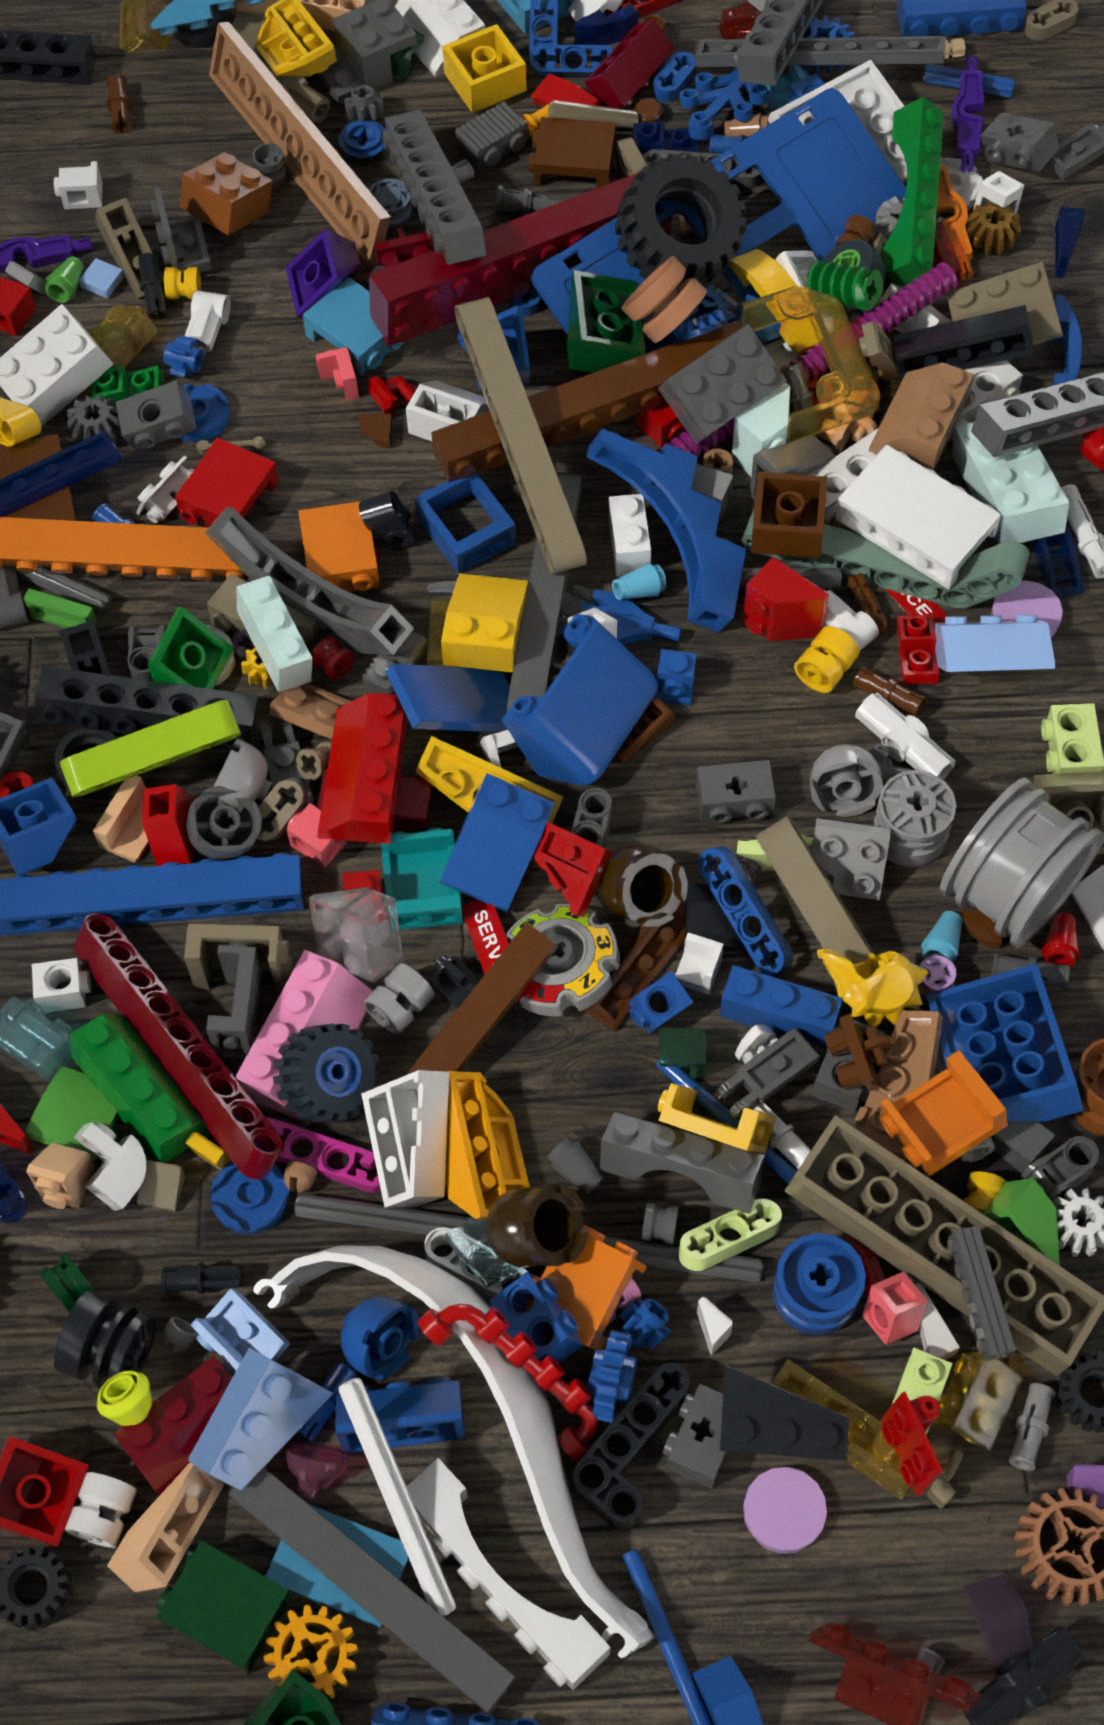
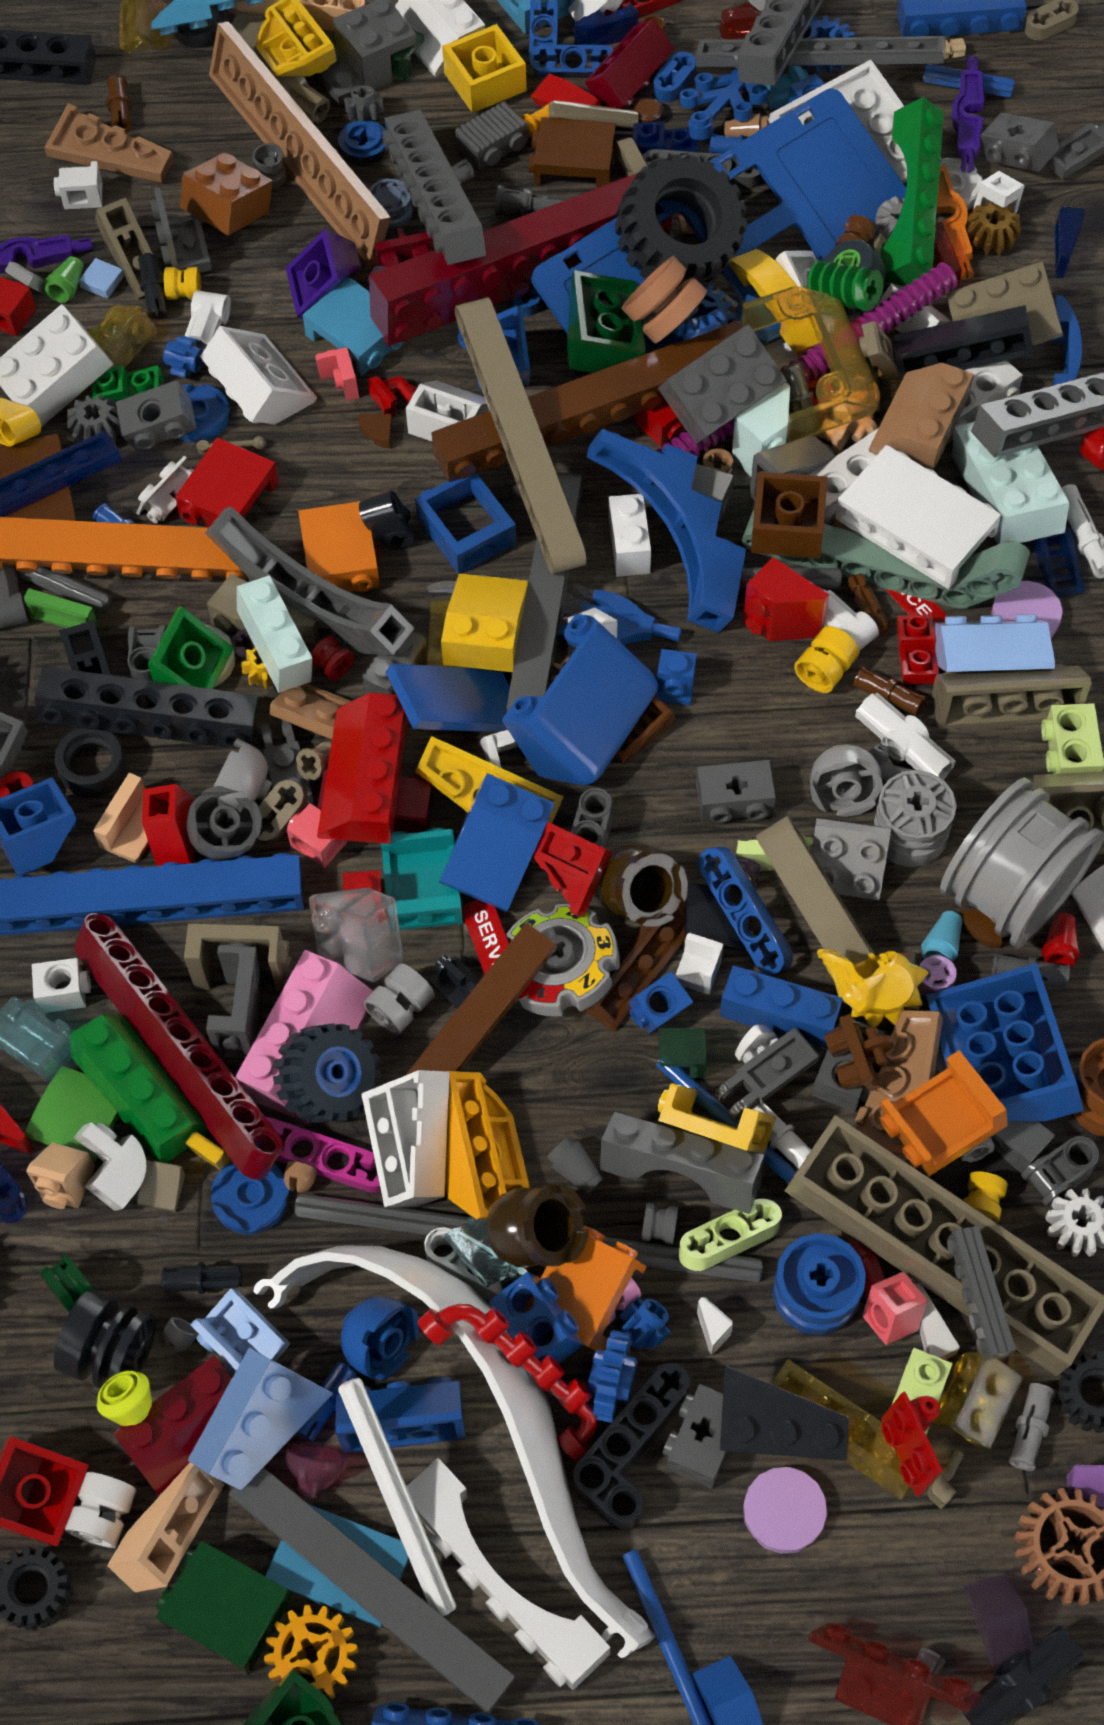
lime beam [59,700,241,797] -> none
medium azure cone [612,563,666,600] -> none
bright green slope [983,1178,1060,1265] -> none
none -> medium nougat wing [44,103,174,183]
none -> white slope [200,326,317,425]
none -> dark tan slope [932,664,1092,729]

